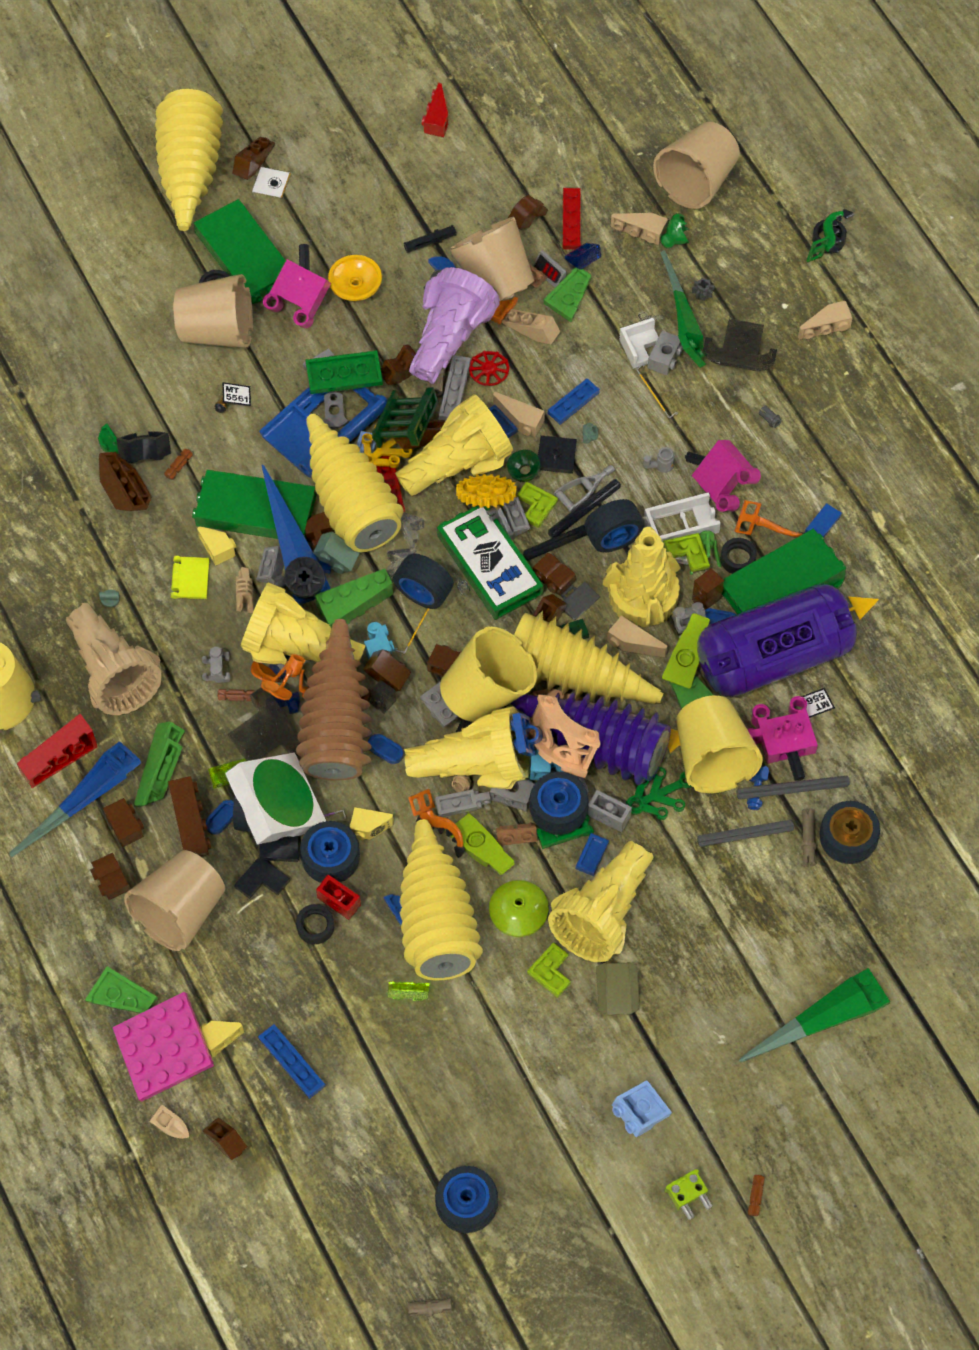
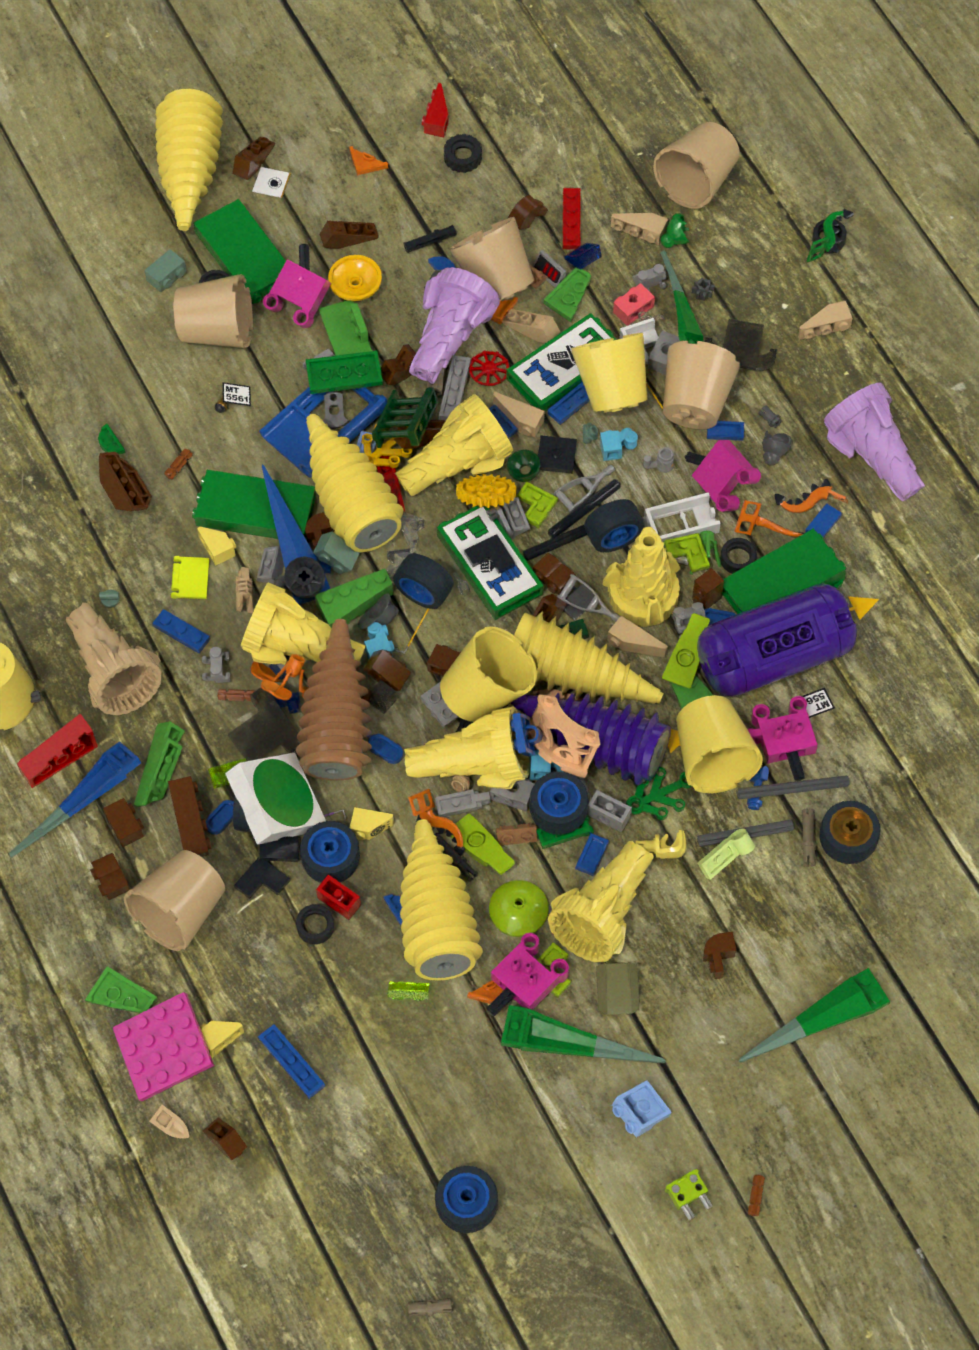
black brick [116,431,171,463] -> none
none -> sand green brick [144,249,187,292]
none -> blue plate [152,609,210,654]
none -> reddish brown slope [319,221,379,249]
none -> bright green bracket [319,300,372,356]
none -> orange tile [349,146,388,175]
none -> dark grey piece [358,593,399,629]
none -> black pin [434,832,478,882]
none -> black tyre [444,134,482,173]
none -> black tile [464,534,515,574]
none -> orange tile [467,980,504,1004]
none -> dark pink piece [486,933,569,1016]
none -> green plate [501,1005,666,1063]
none -> brick [506,313,617,412]
none -> light grey piece [557,574,621,622]
none -> light yellow cone [571,333,647,413]
none -> medium azure brick [600,428,638,461]
none -> coral brick [613,283,655,326]
none -> light grey piece [632,264,666,292]
none -> light yellow piece [636,830,686,859]
none -> tan cone [663,341,740,429]
none -> yellowish green plate [698,829,755,880]
none -> reddish brown brick [703,931,736,979]
none -> blue tile [707,421,744,441]
none -> dark grey piece [762,431,792,466]
none -> orange piece [774,478,848,513]
none -> lavender cone [824,383,925,501]

